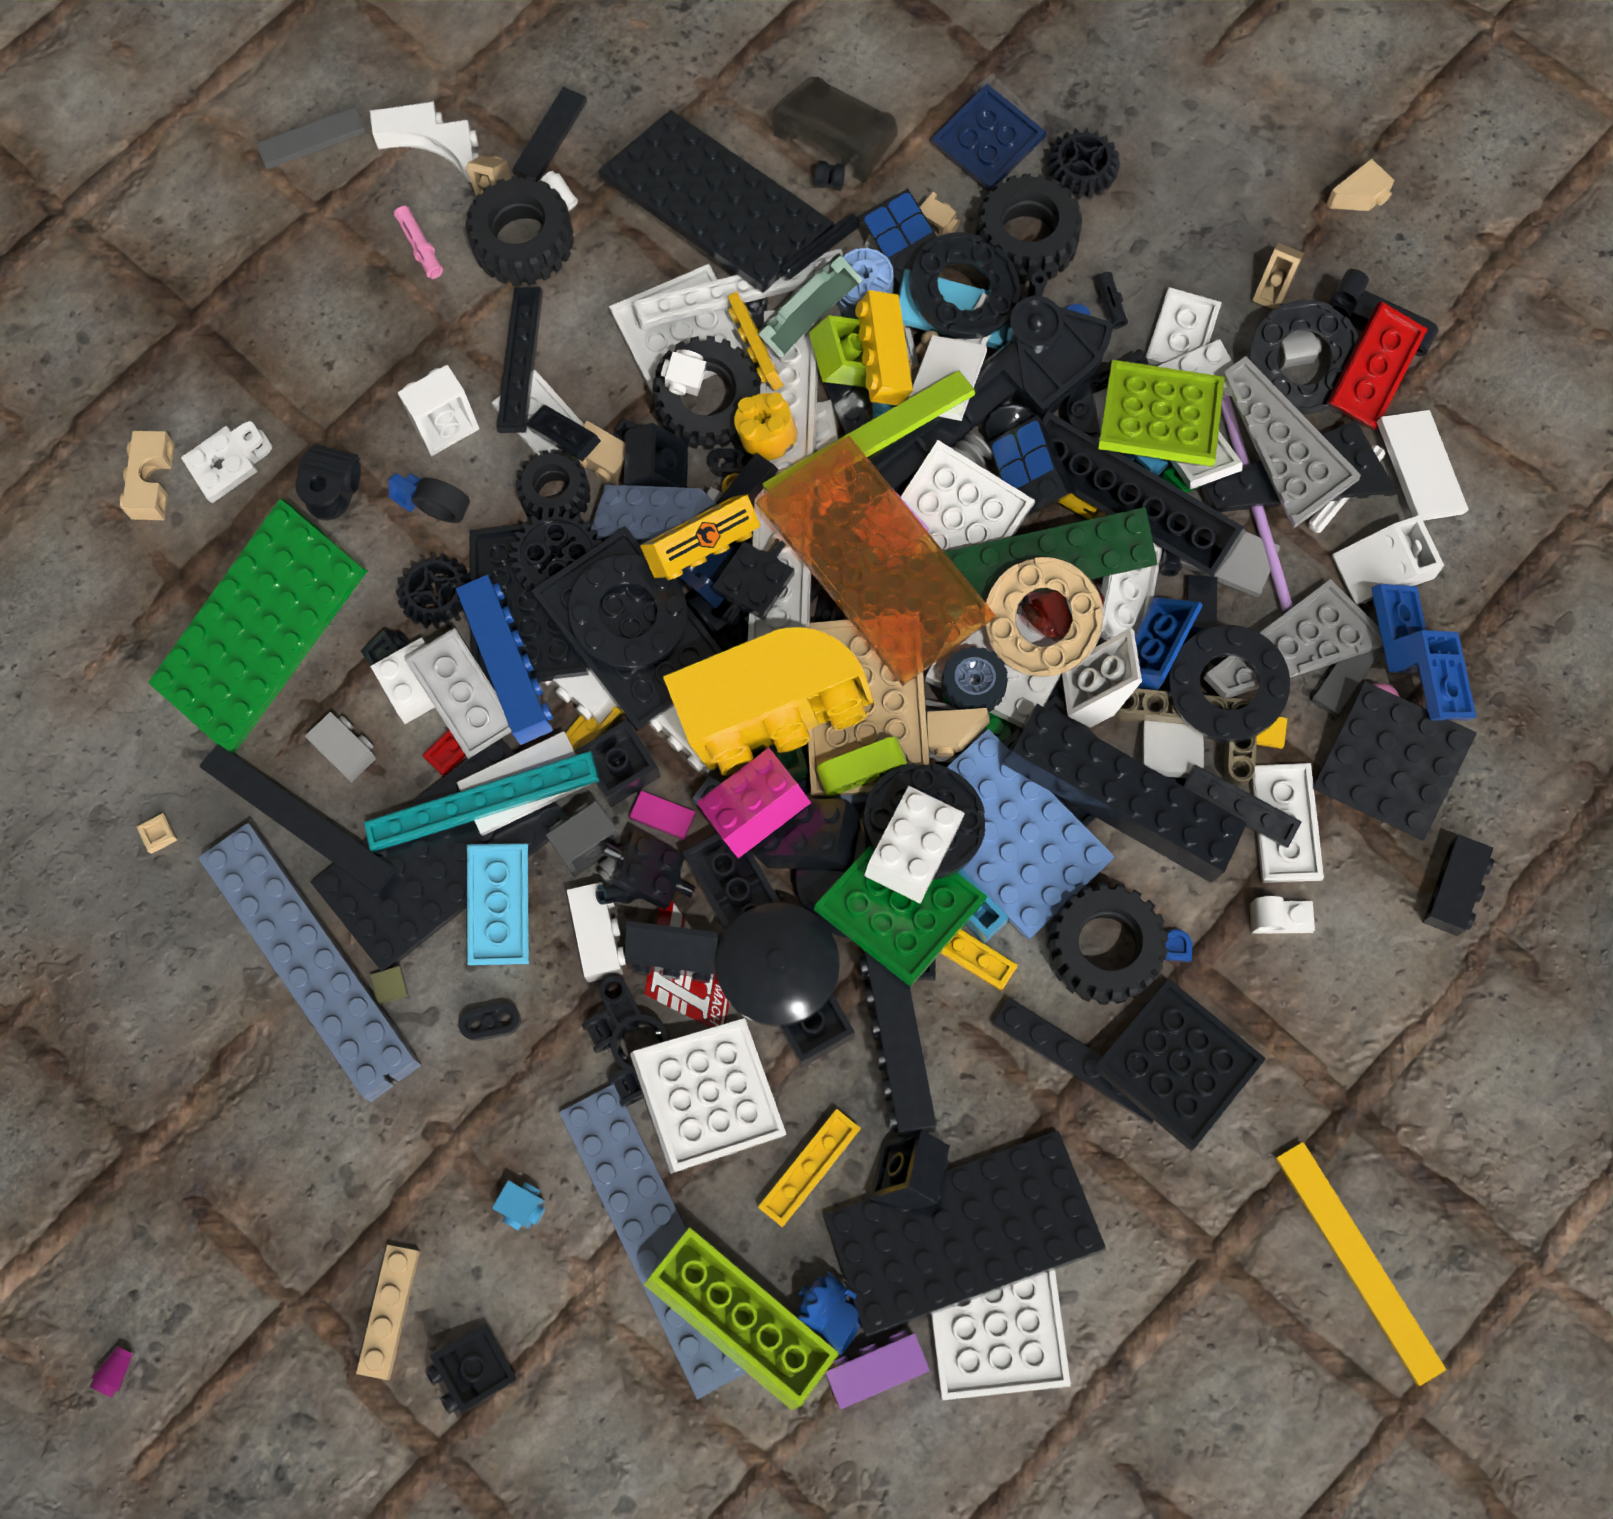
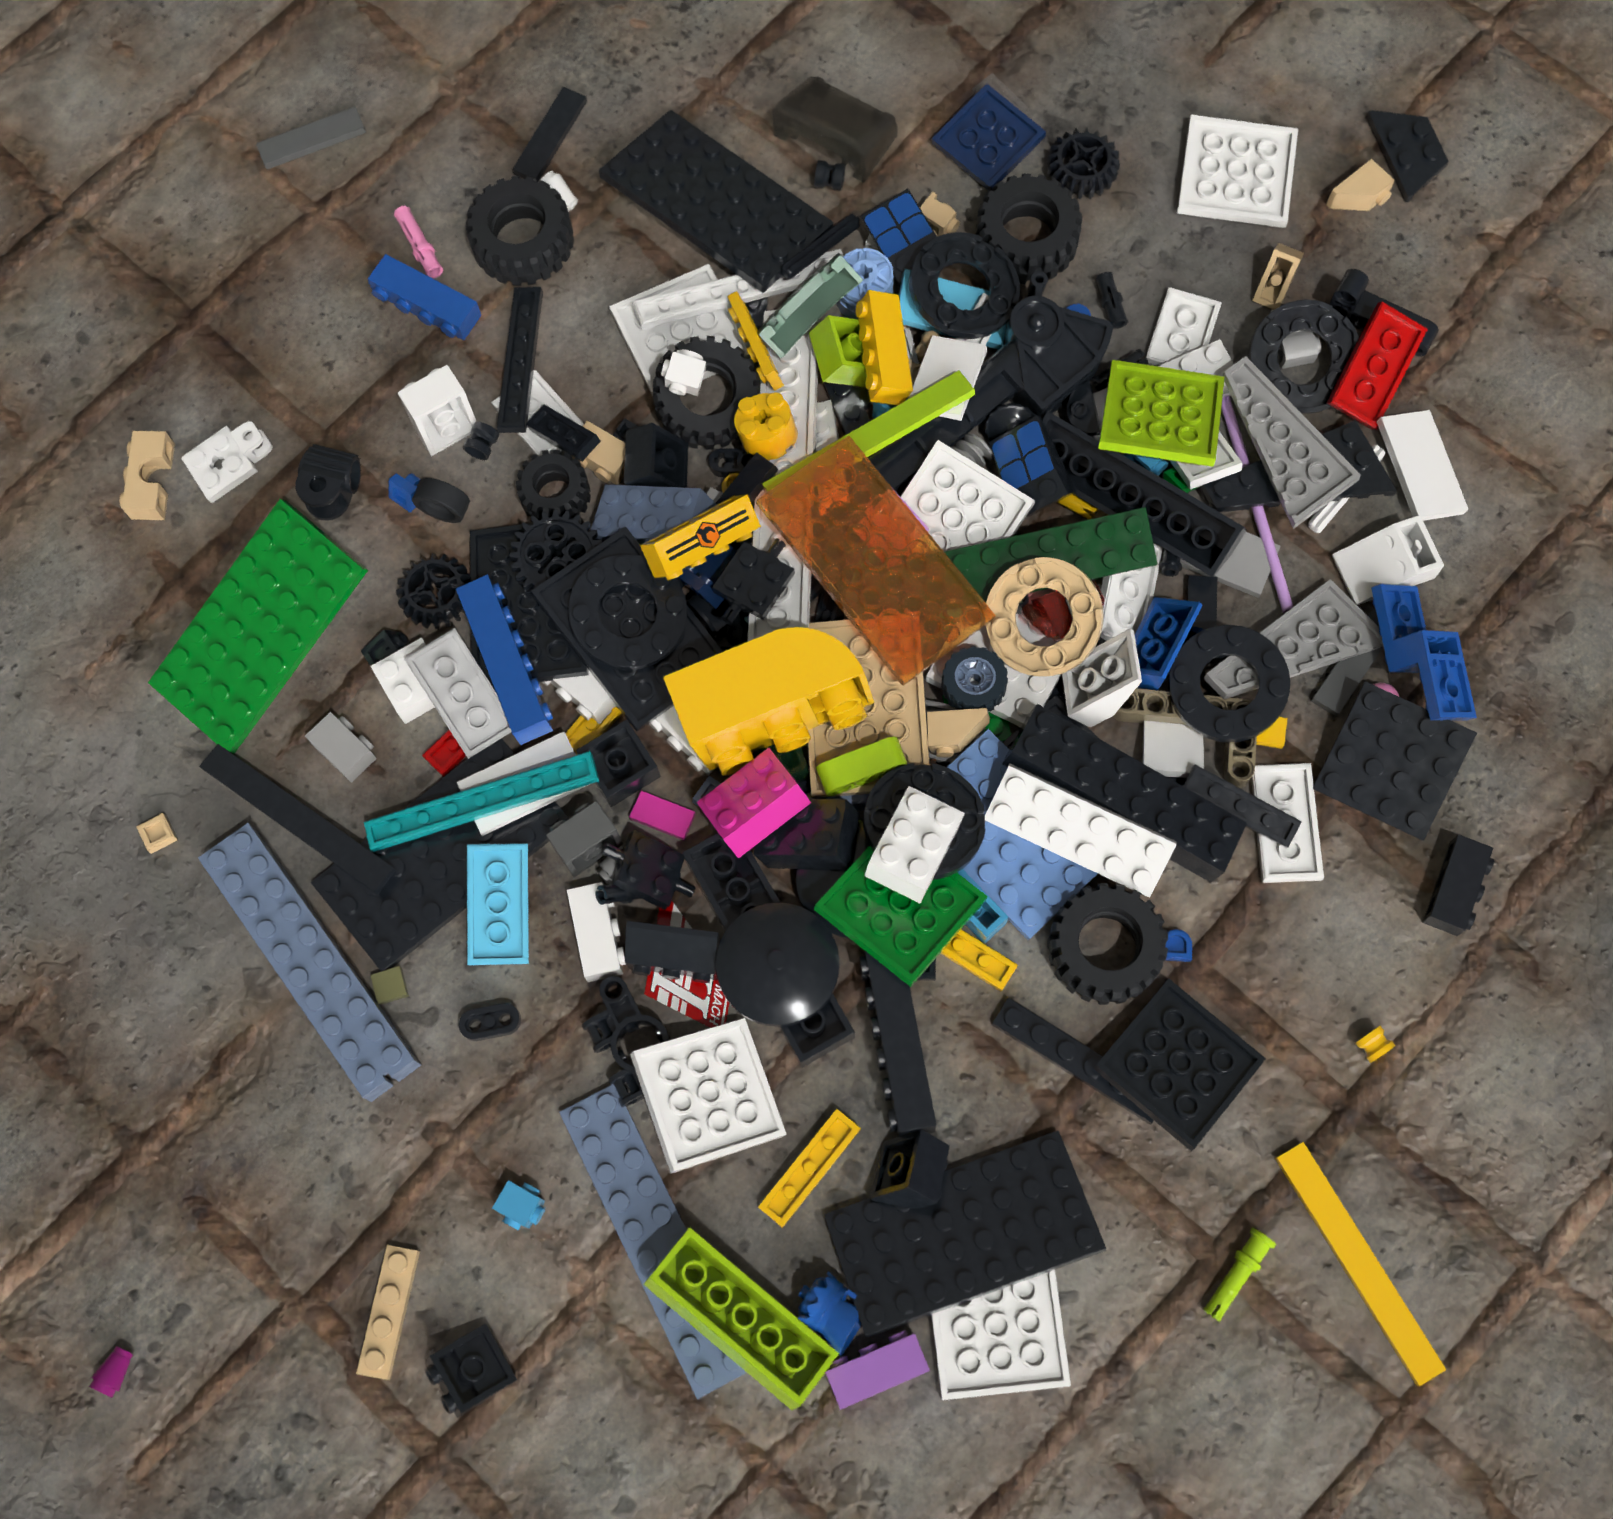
white arch [370,102,479,182] -> none
tan slope [466,155,511,196] -> none
white plate [1250,896,1315,933] -> none
none -> blue brick [368,254,482,341]
none -> black wheel [463,422,500,461]
none -> white plate [984,764,1177,898]
none -> white plate [1177,115,1298,228]
none -> lime pin [1203,1228,1276,1322]
none -> yellow wheel [1355,1025,1396,1063]
none -> black wing [1366,110,1449,203]

